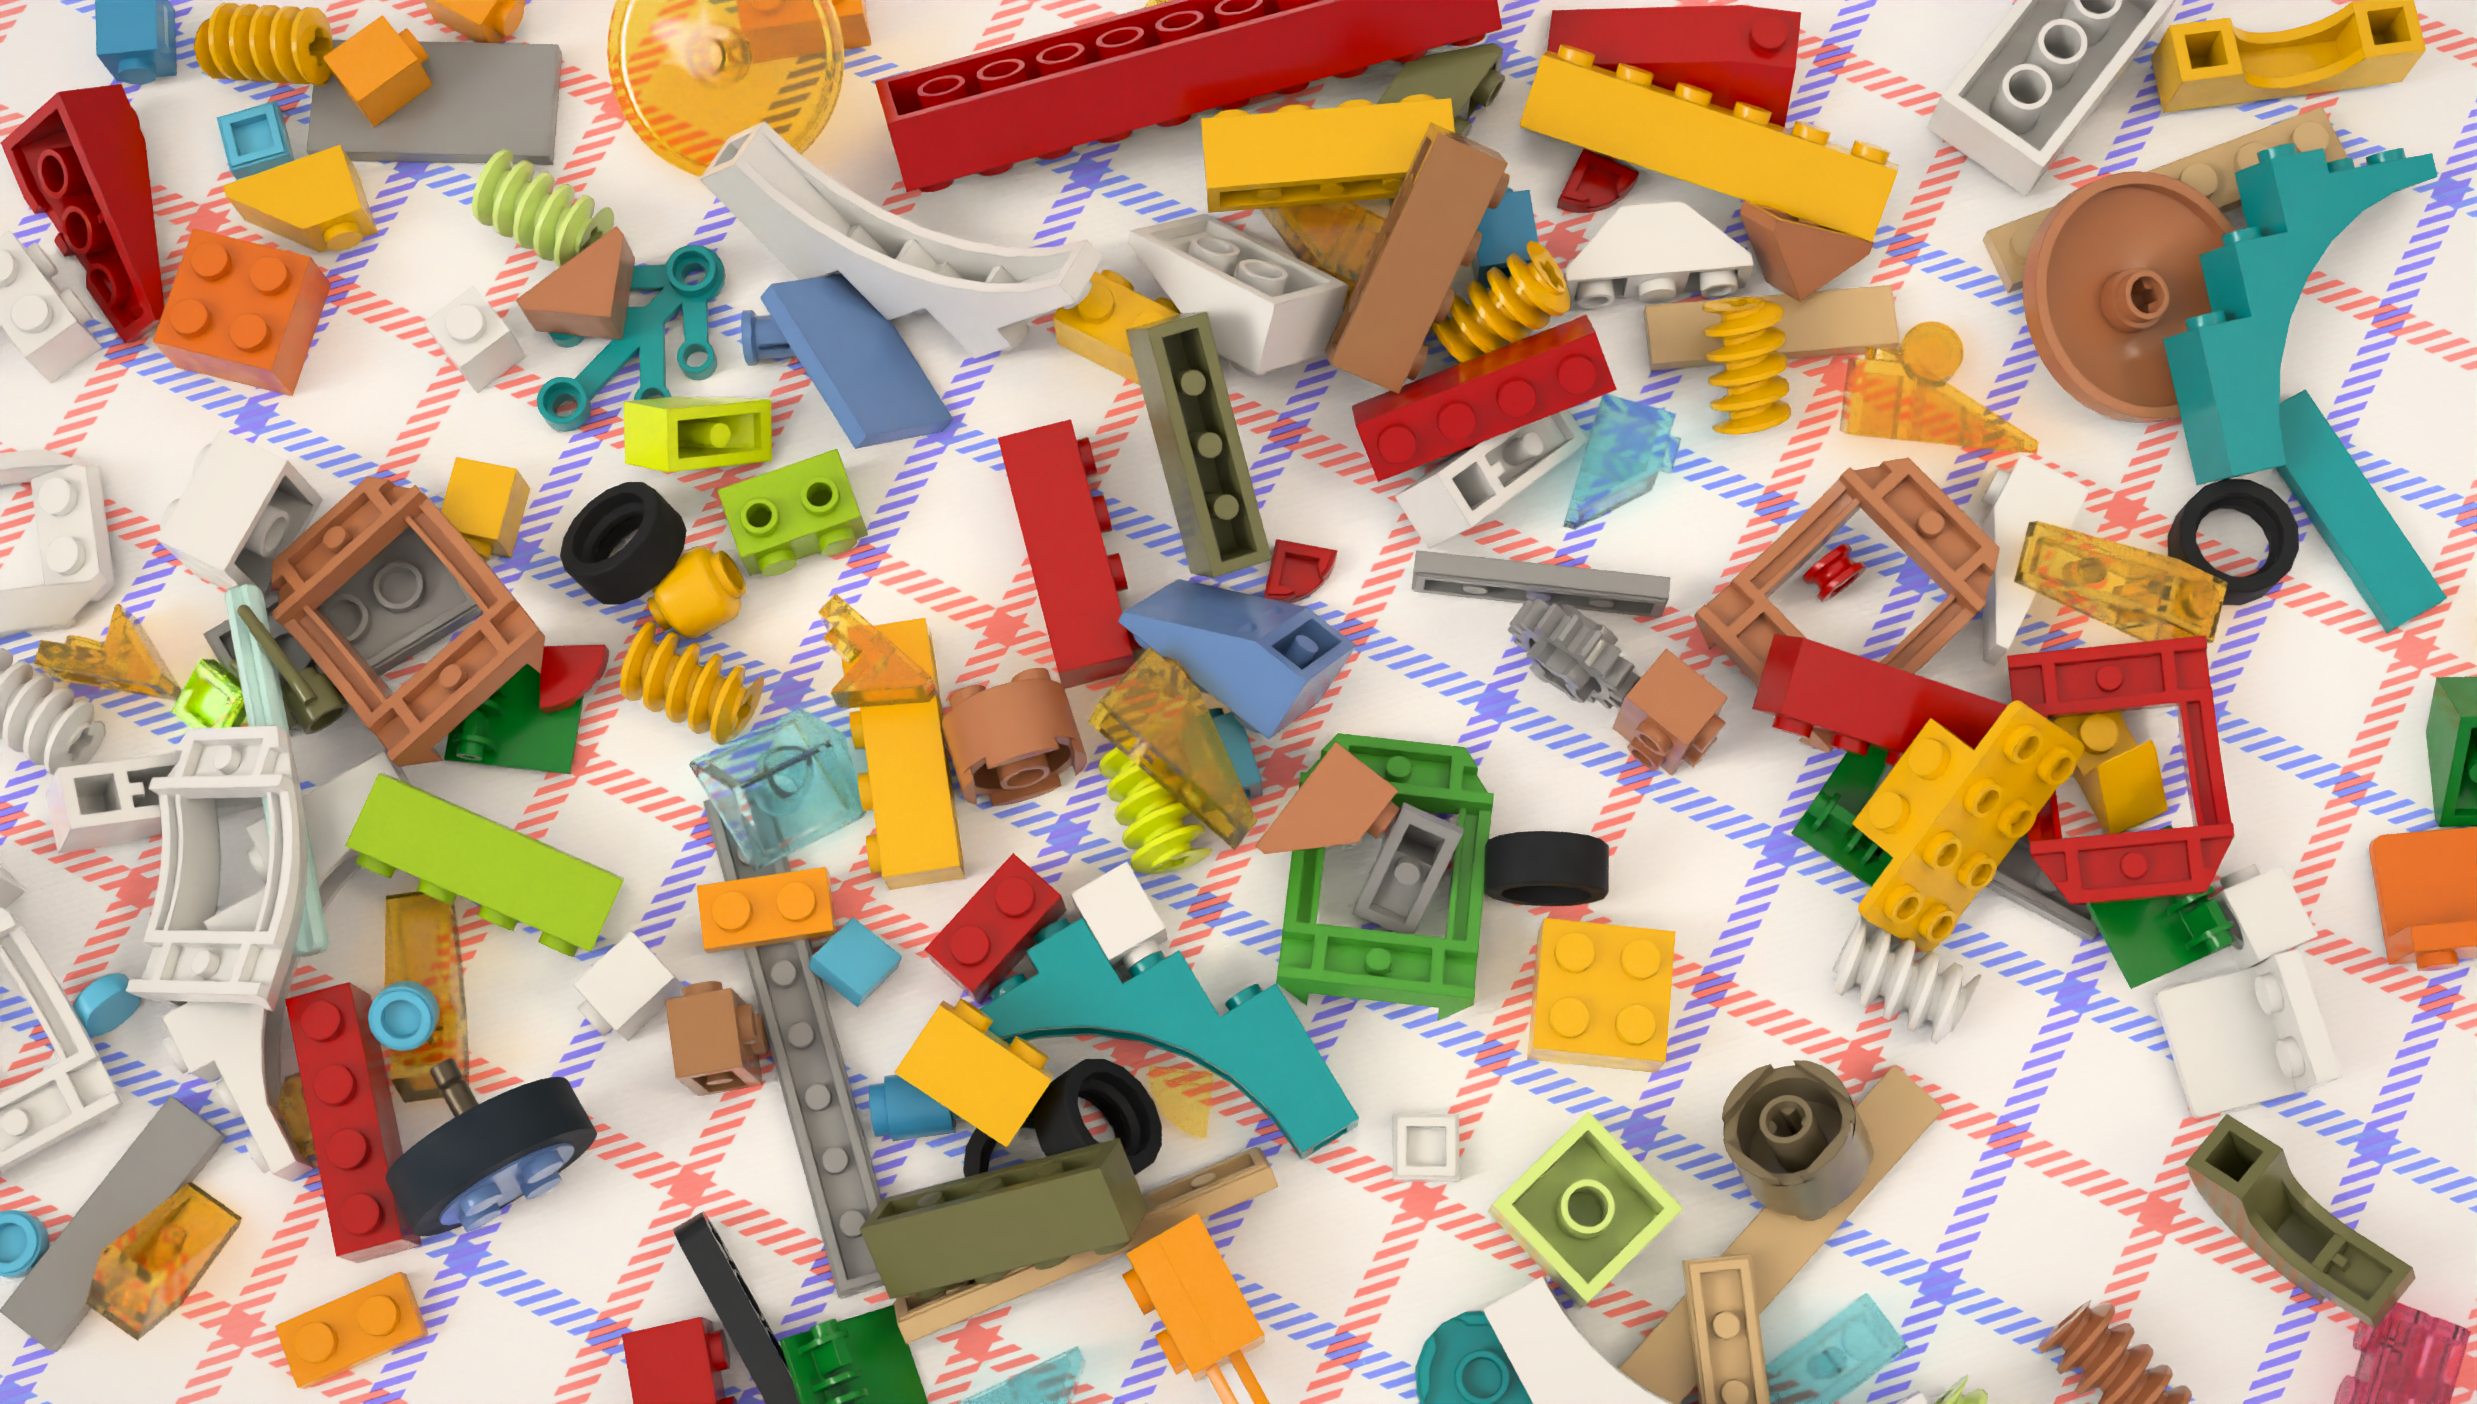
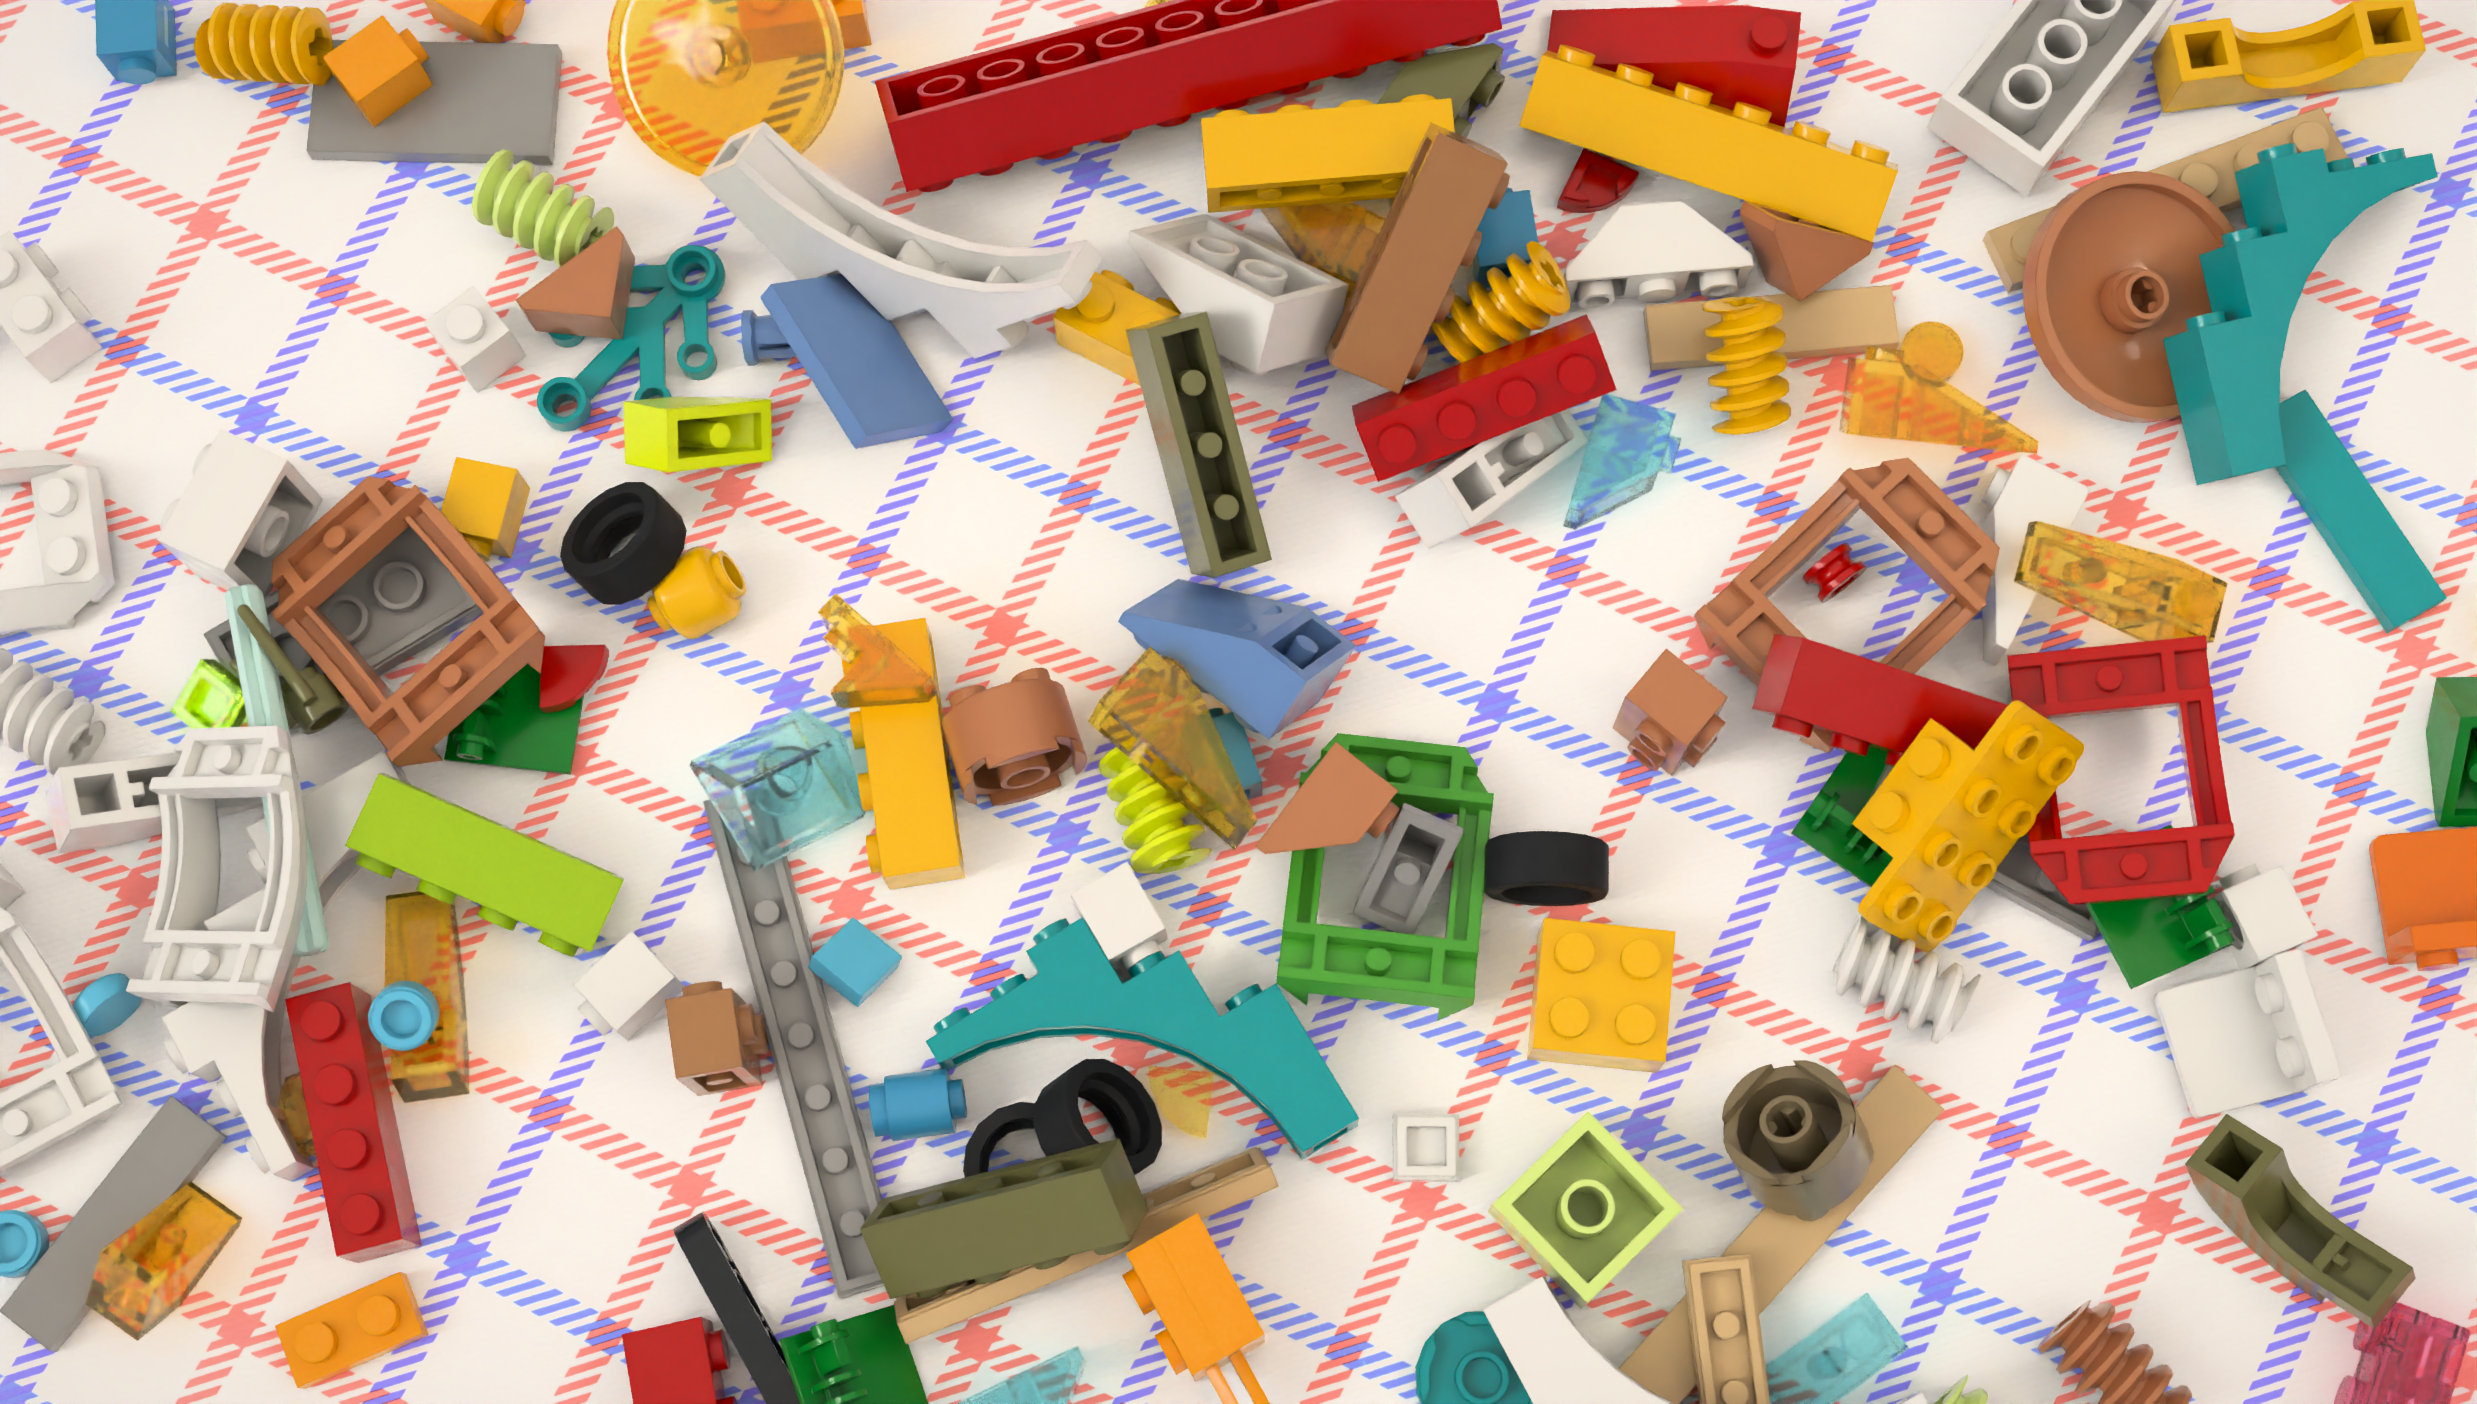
red wedge [0,84,164,343] -> none
clear yellow slope [34,604,182,701] -> none
orange brick [152,228,332,396] -> none
medium azure tile [216,101,294,180] -> none
yellow slope [223,145,378,253] -> none
black wheel [385,1058,597,1236] -> none
yellow piece [620,621,764,745] -> none
light orange plate [697,867,836,954] -> none
lime brick [717,449,868,576] -> none
yellow brick [894,999,1054,1148] -> none
red brick [924,853,1067,1005] -> none
red brick [998,419,1143,689] -> none
red tile [1264,539,1338,603] -> none
light grey tile [1411,550,1671,618] -> none
light grey gear [1508,598,1640,709] -> none
yellow slope [2052,712,2168,834] -> none
black tyre [2167,479,2299,606] -> none

